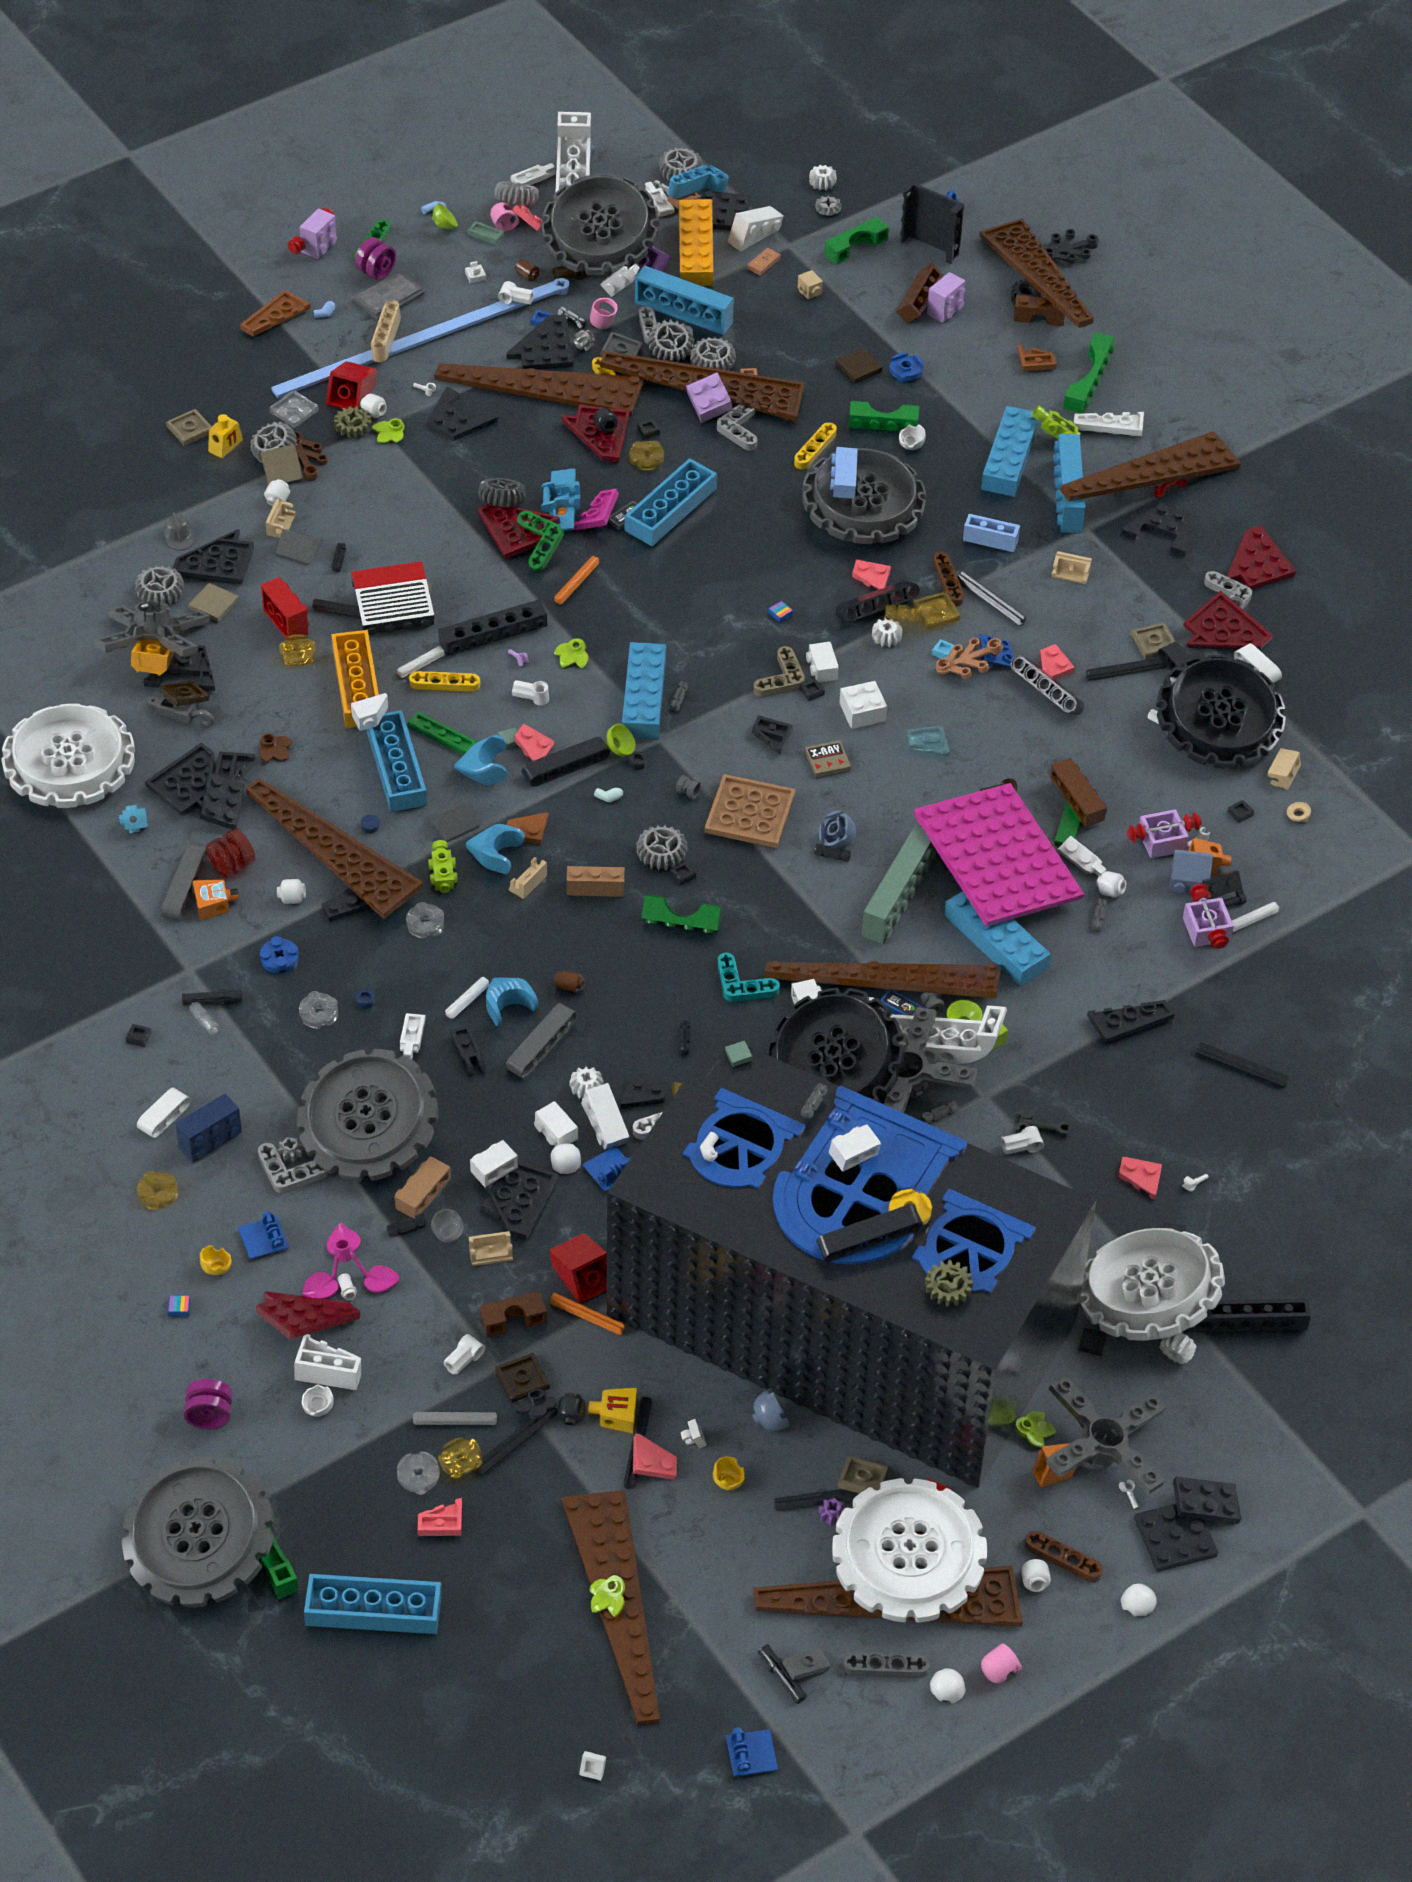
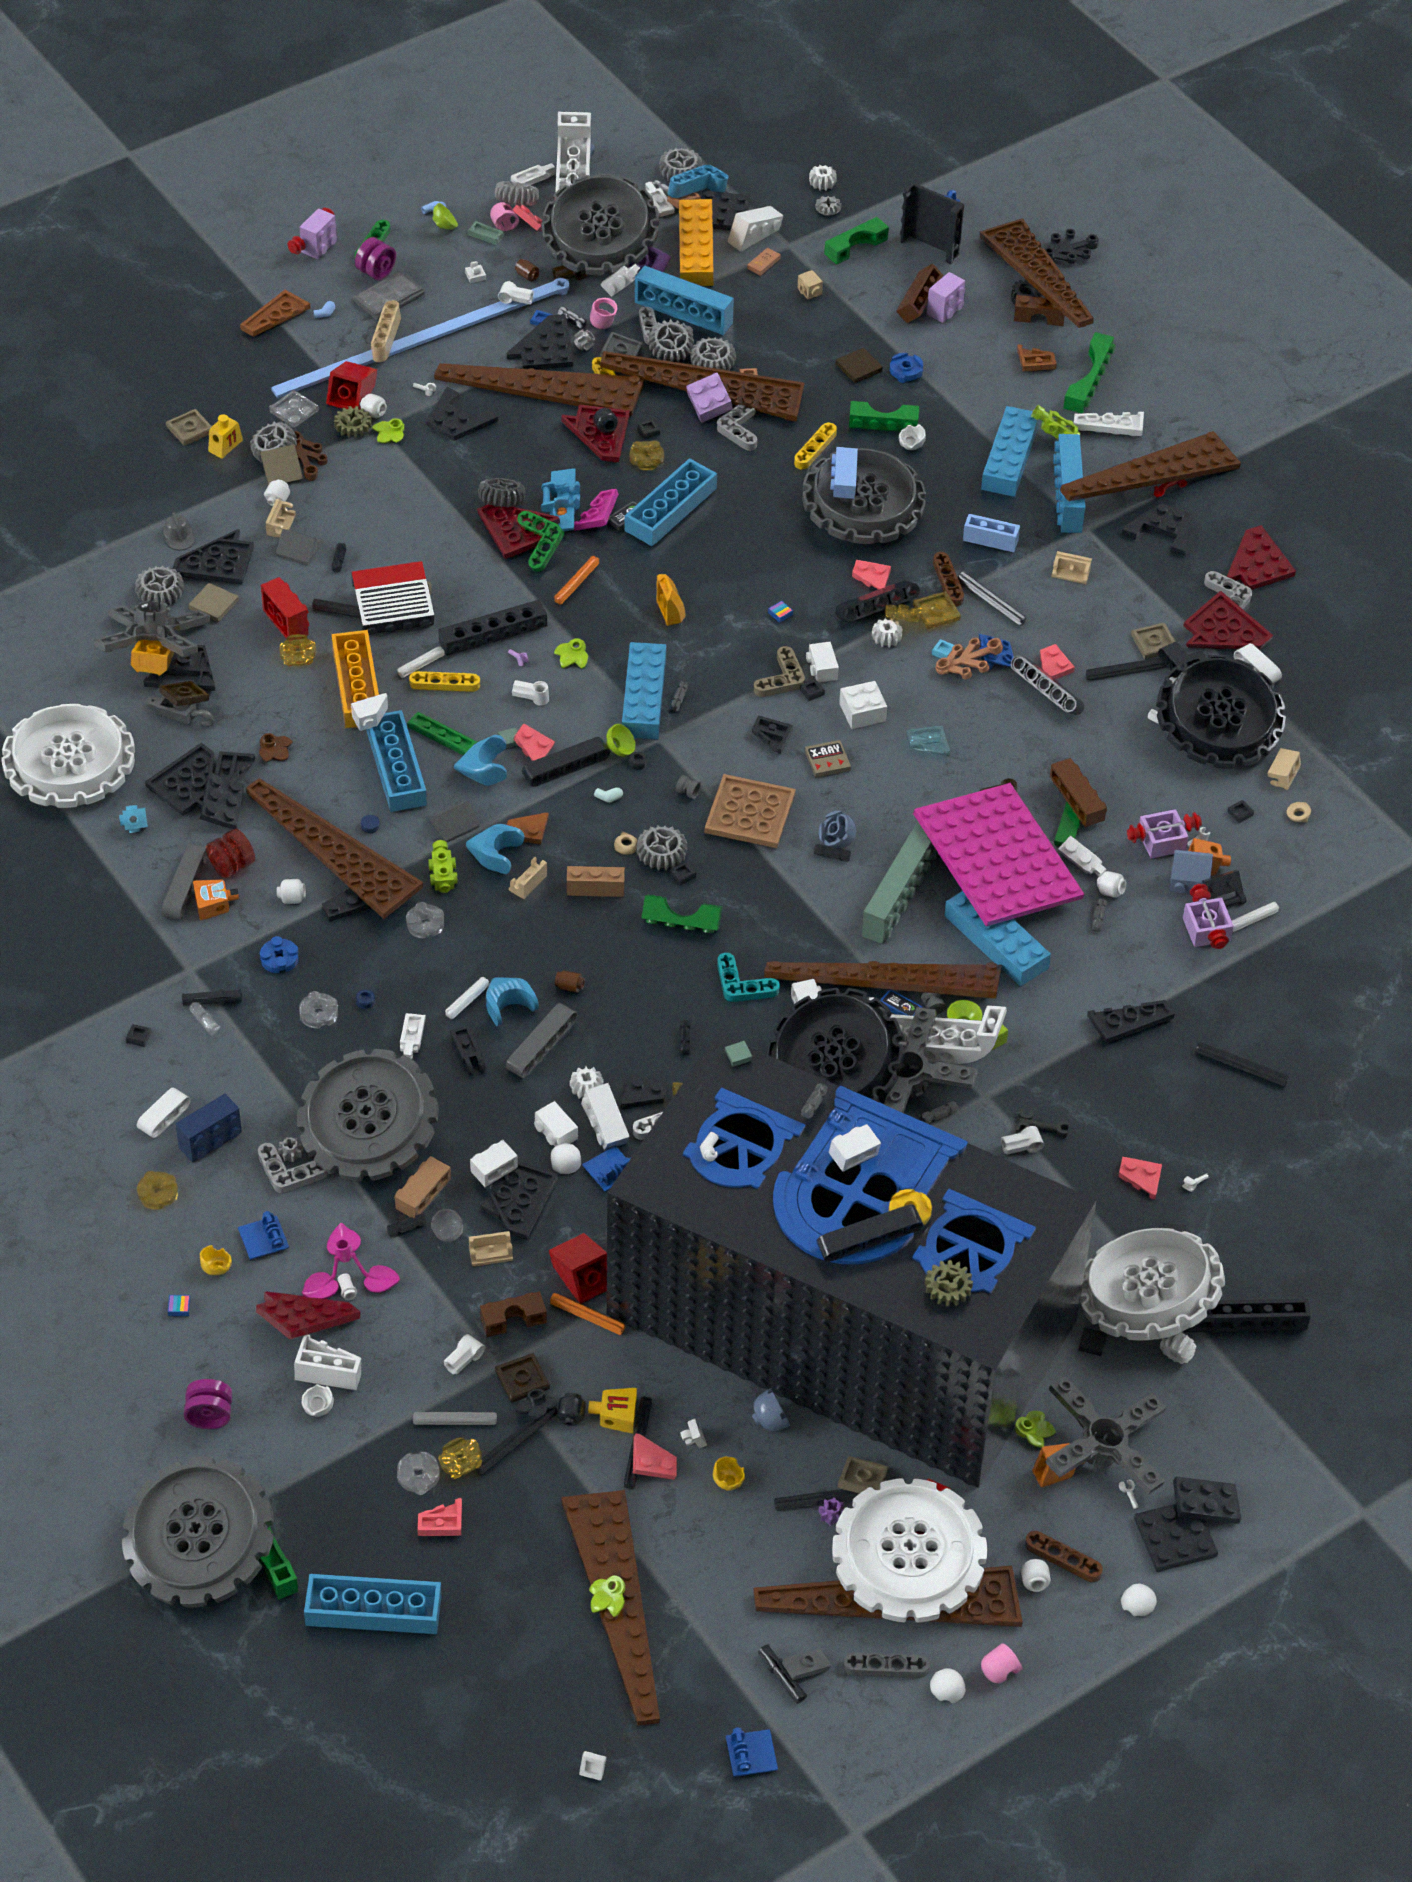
none -> tan piece [614,832,638,855]
none -> light orange slope [656,574,685,626]

